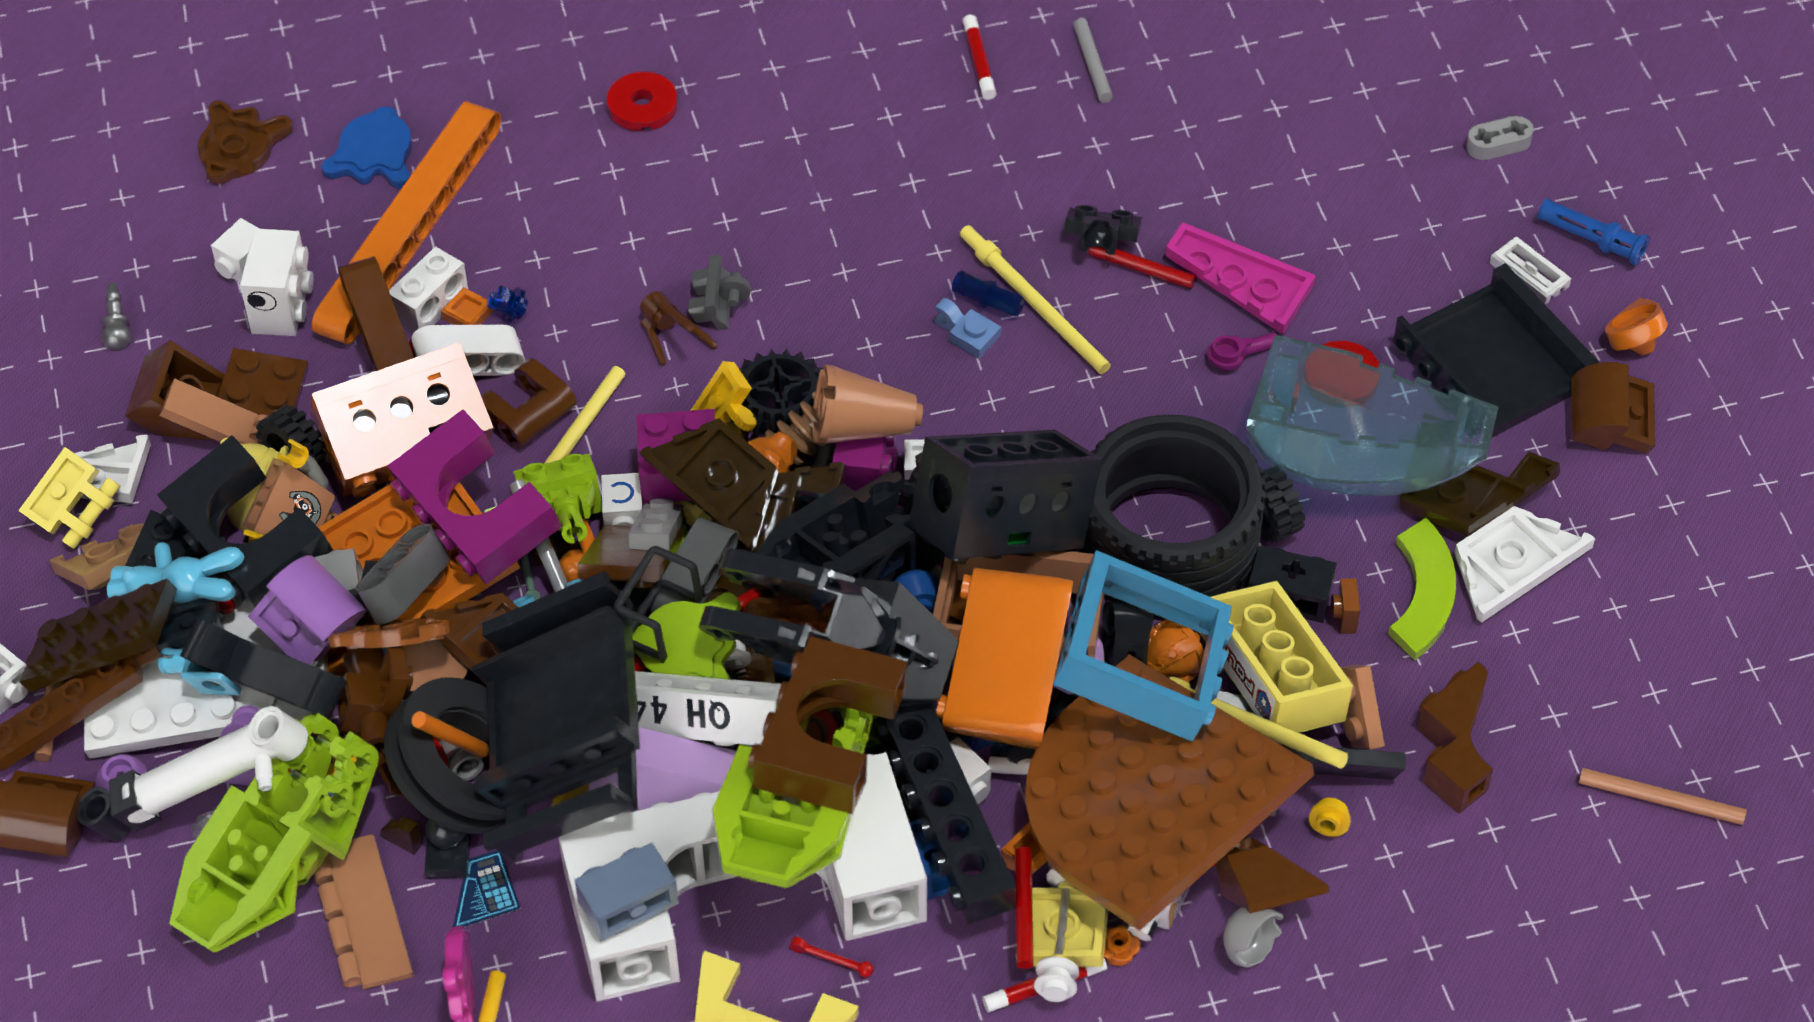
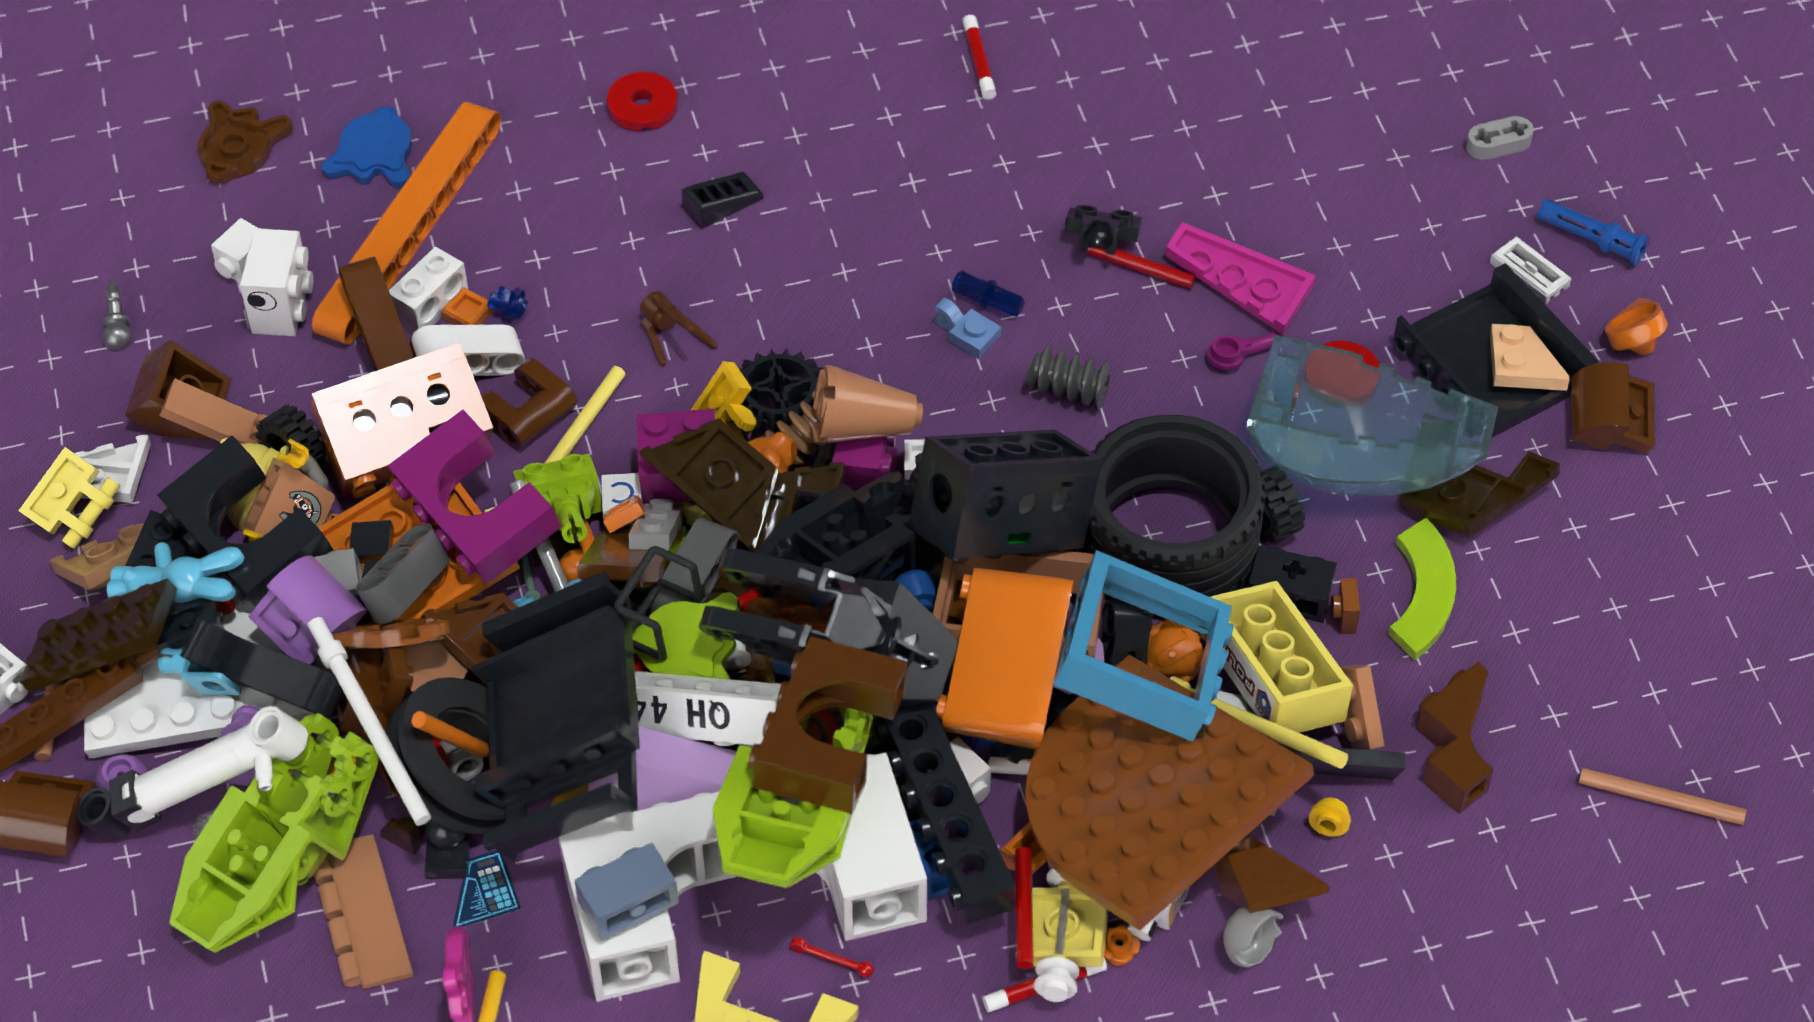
reddish brown plate [218,348,308,416] -> none
dark grey hips [688,254,751,330] -> none
light yellow bar [960,225,1111,374] -> none
light grey bar [1073,18,1113,103] -> none
white wing [1454,506,1595,623] -> none
none -> white bar [308,617,431,825]
none -> black tile [349,520,394,563]
none -> orange tile [603,495,645,533]
none -> black slope [681,171,763,229]
none -> dark grey piece [1026,345,1110,410]
none -> light nougat wing [1490,324,1569,391]

